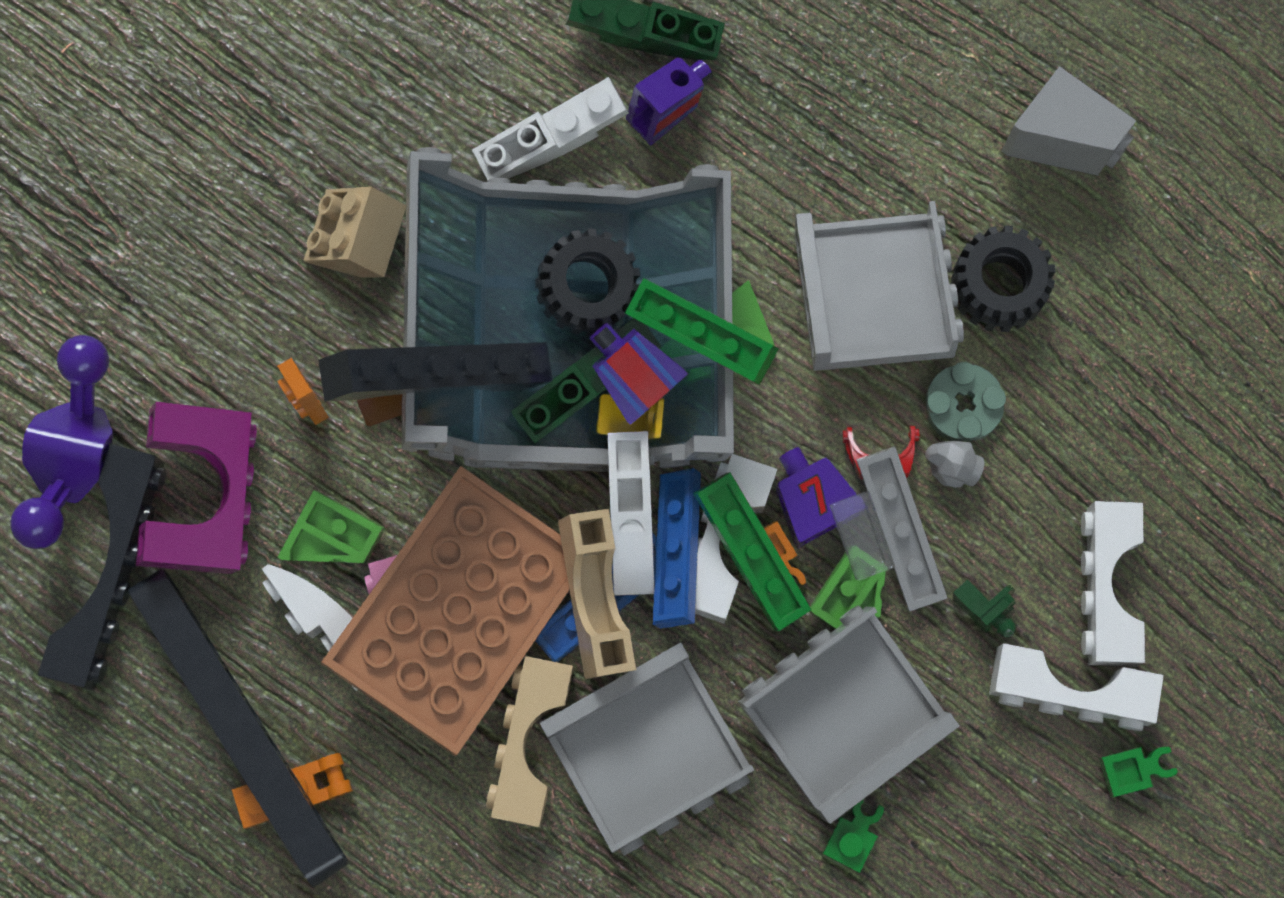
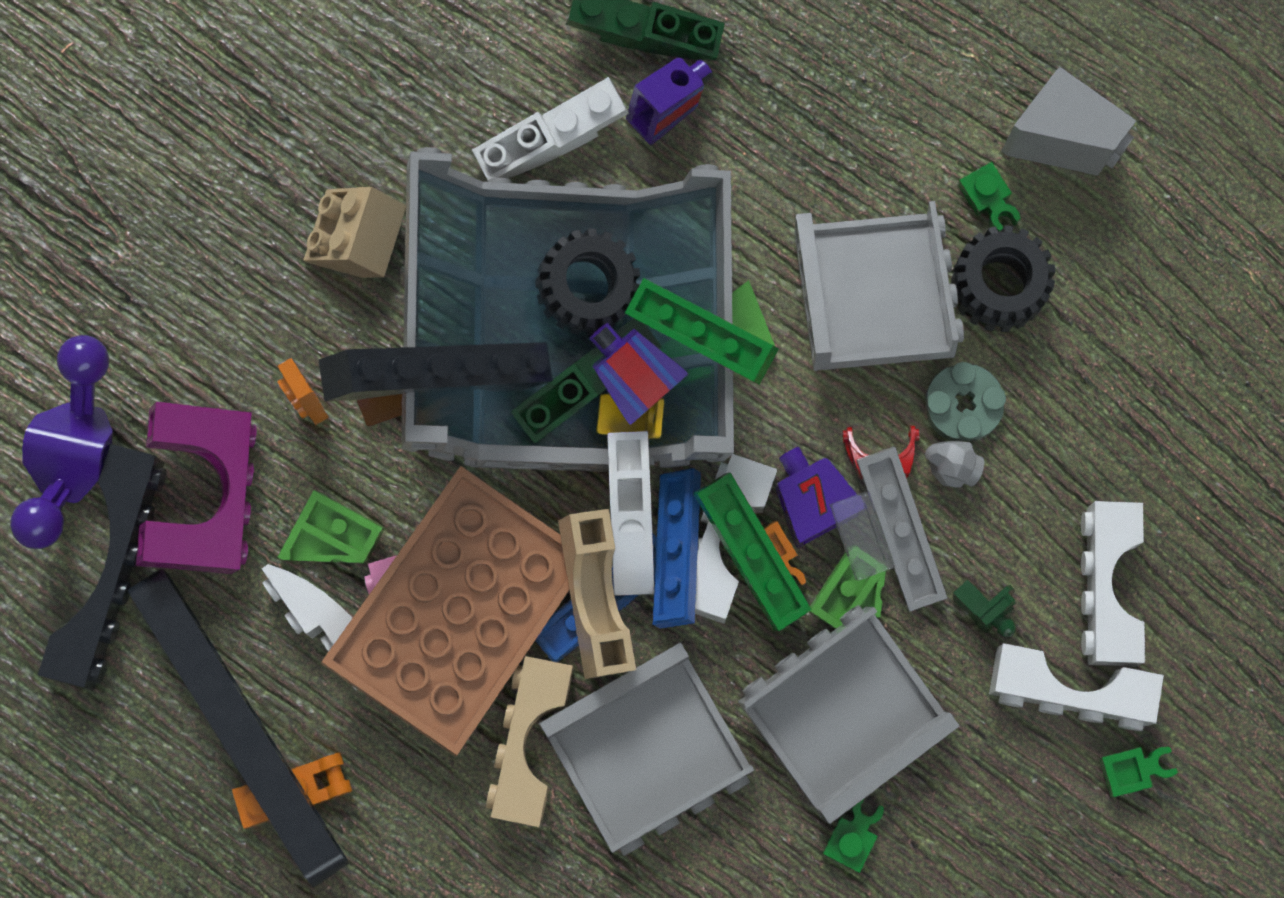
none -> green plate [957,162,1021,232]

